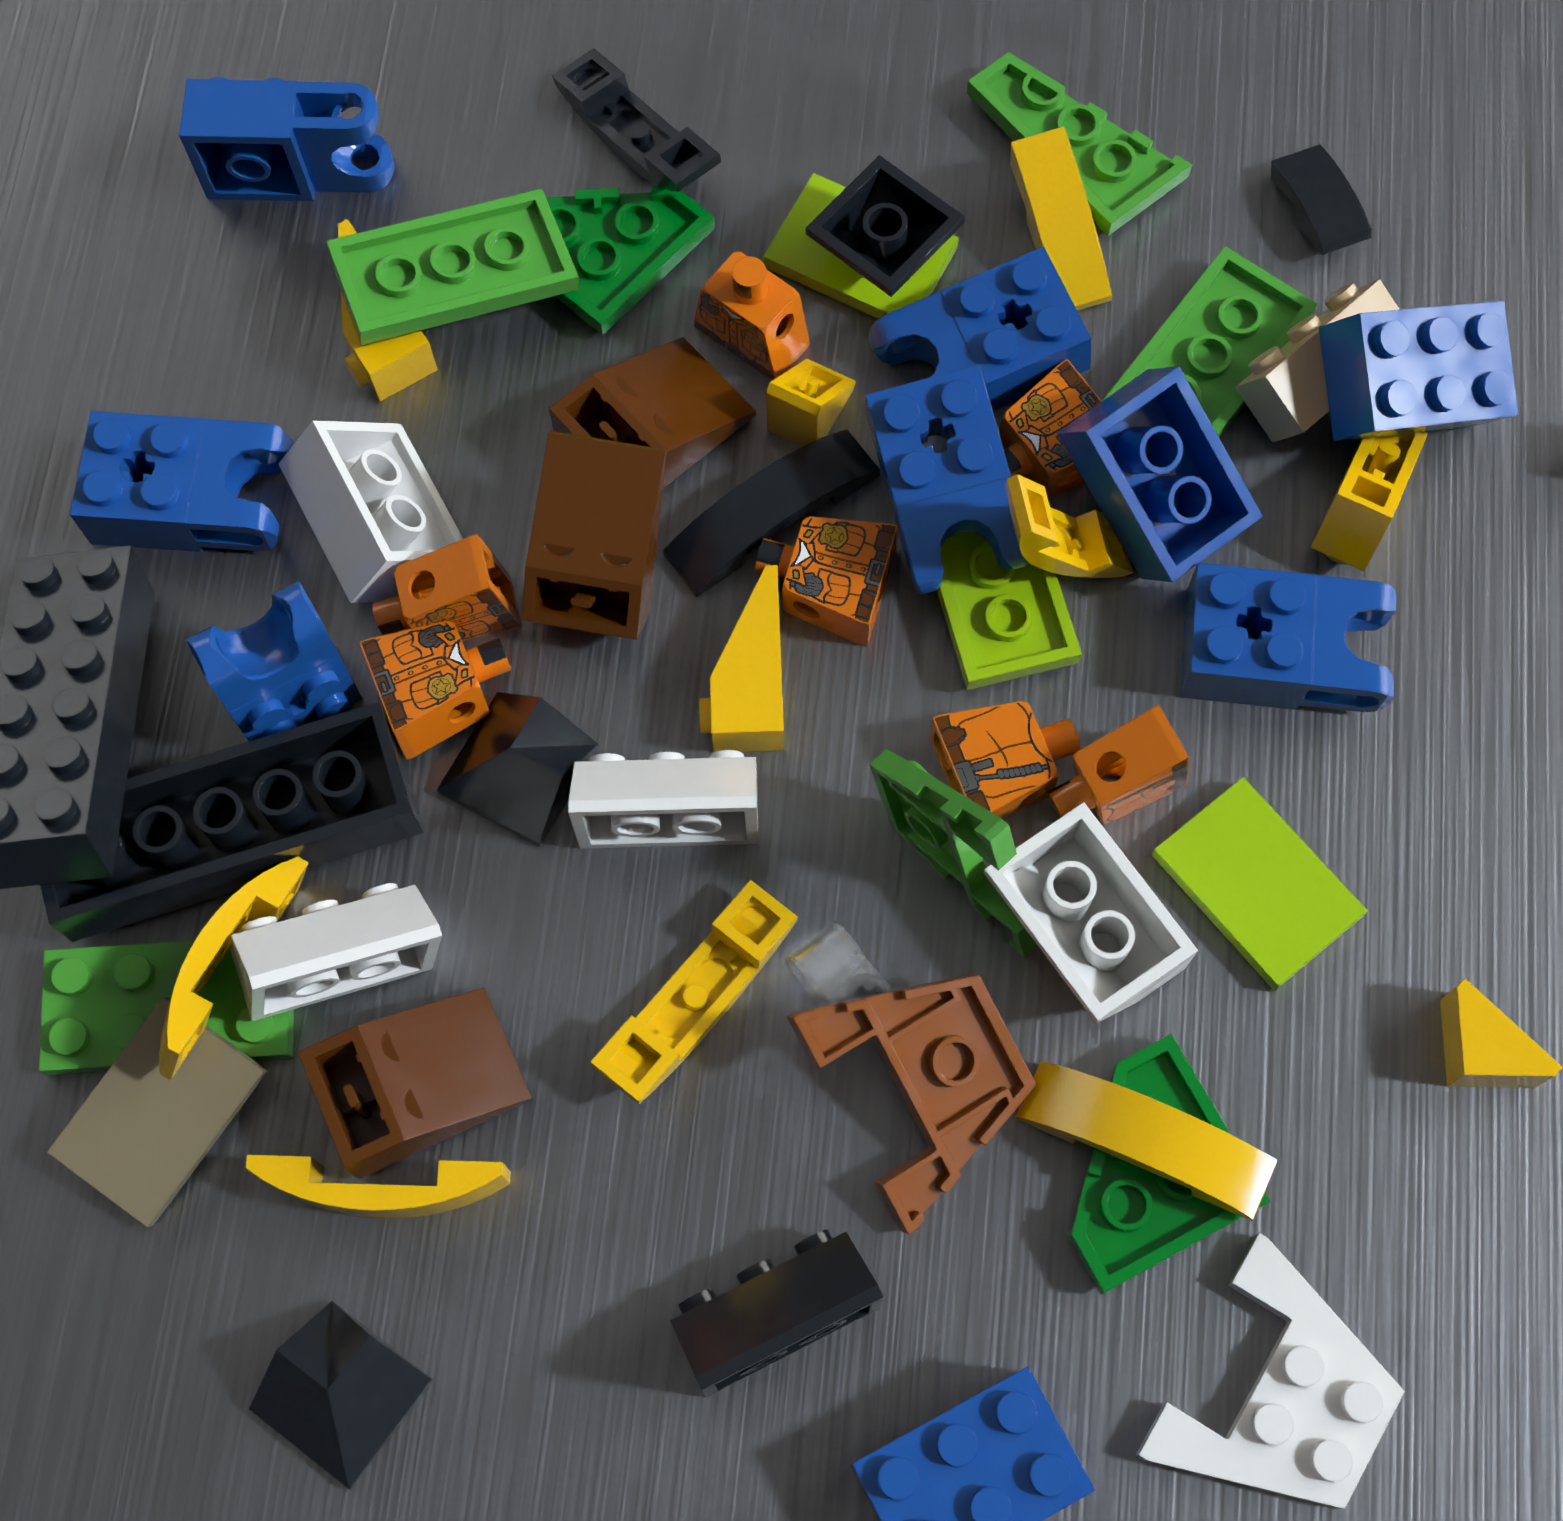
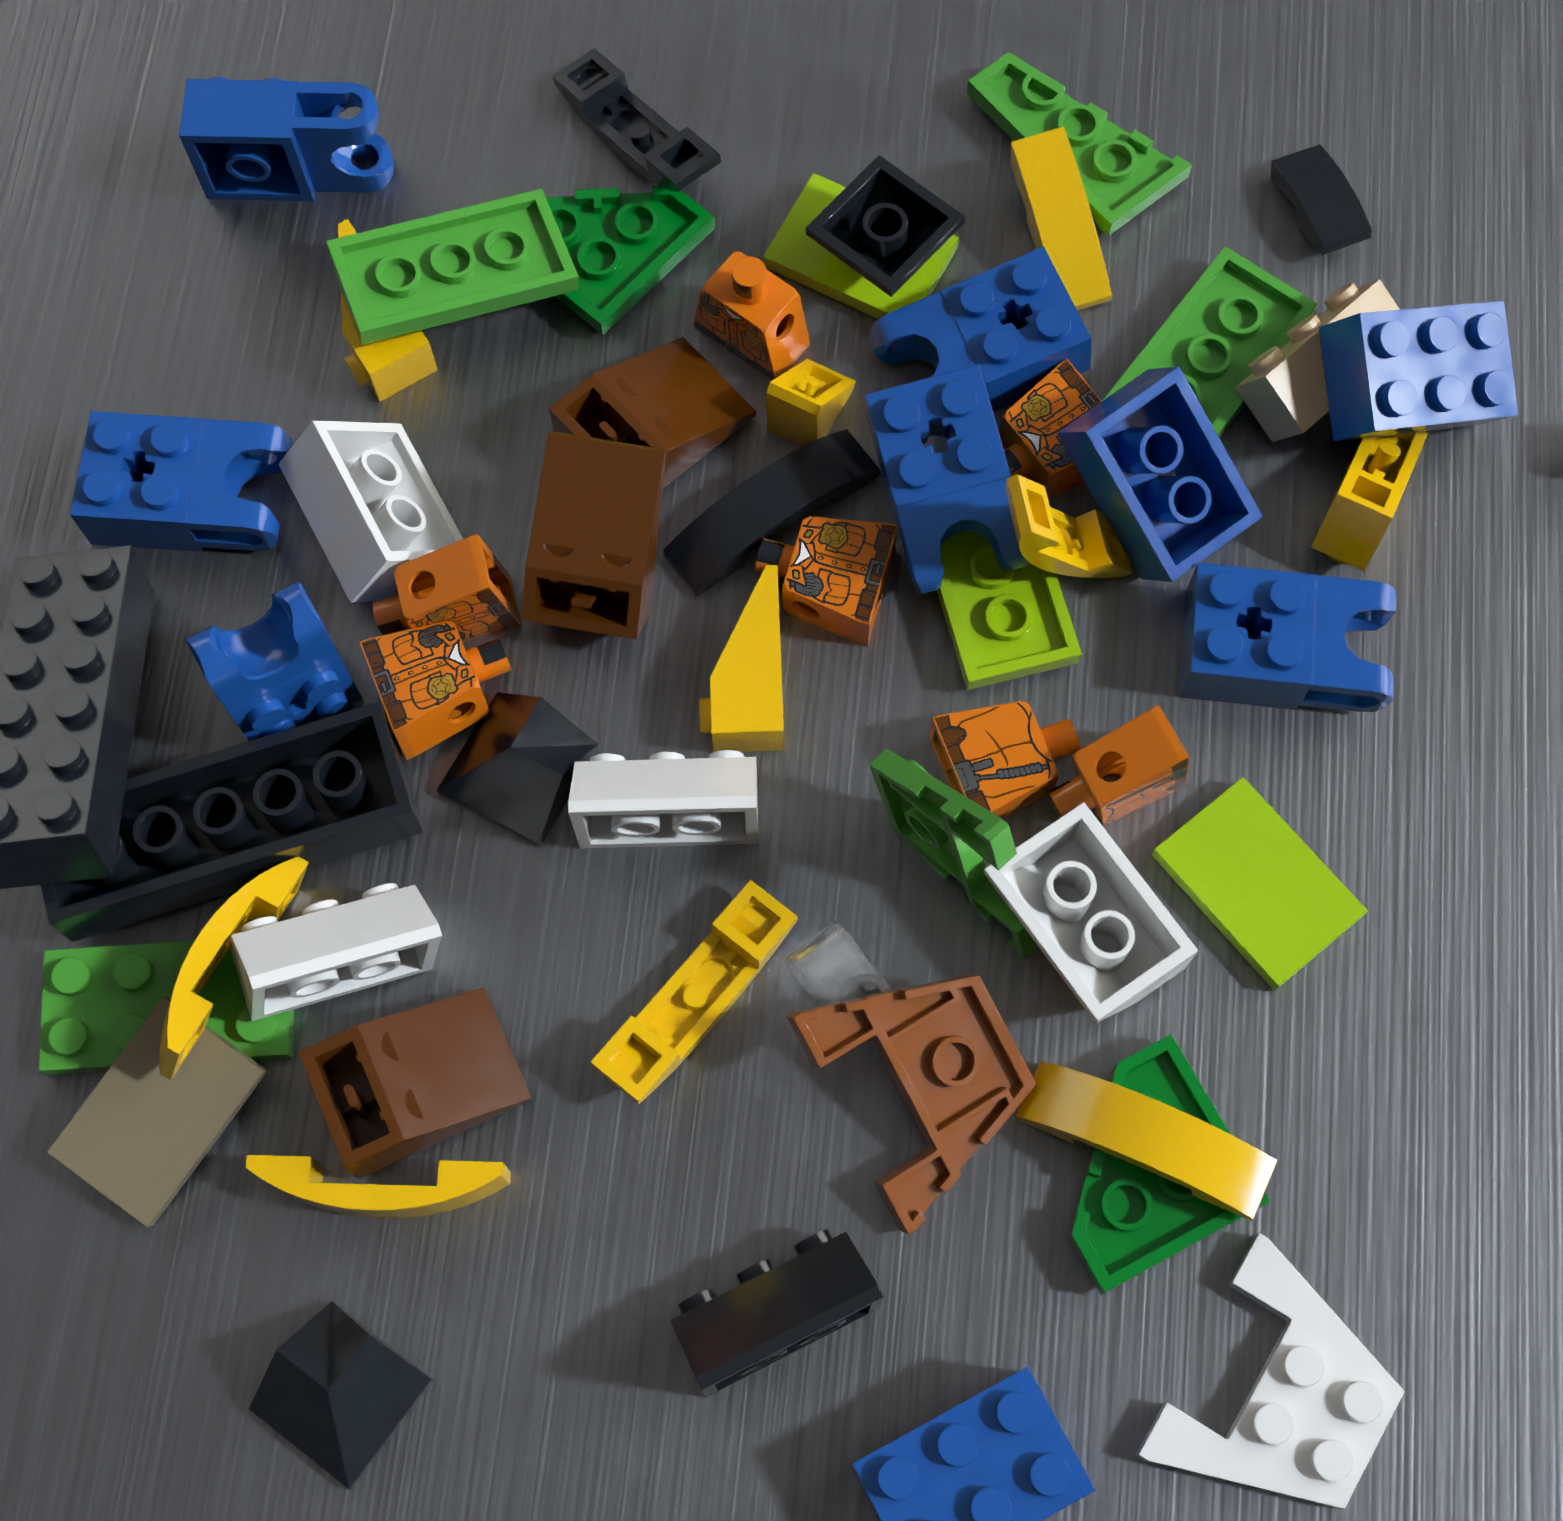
yellow slope [1440,978,1563,1088] -> none

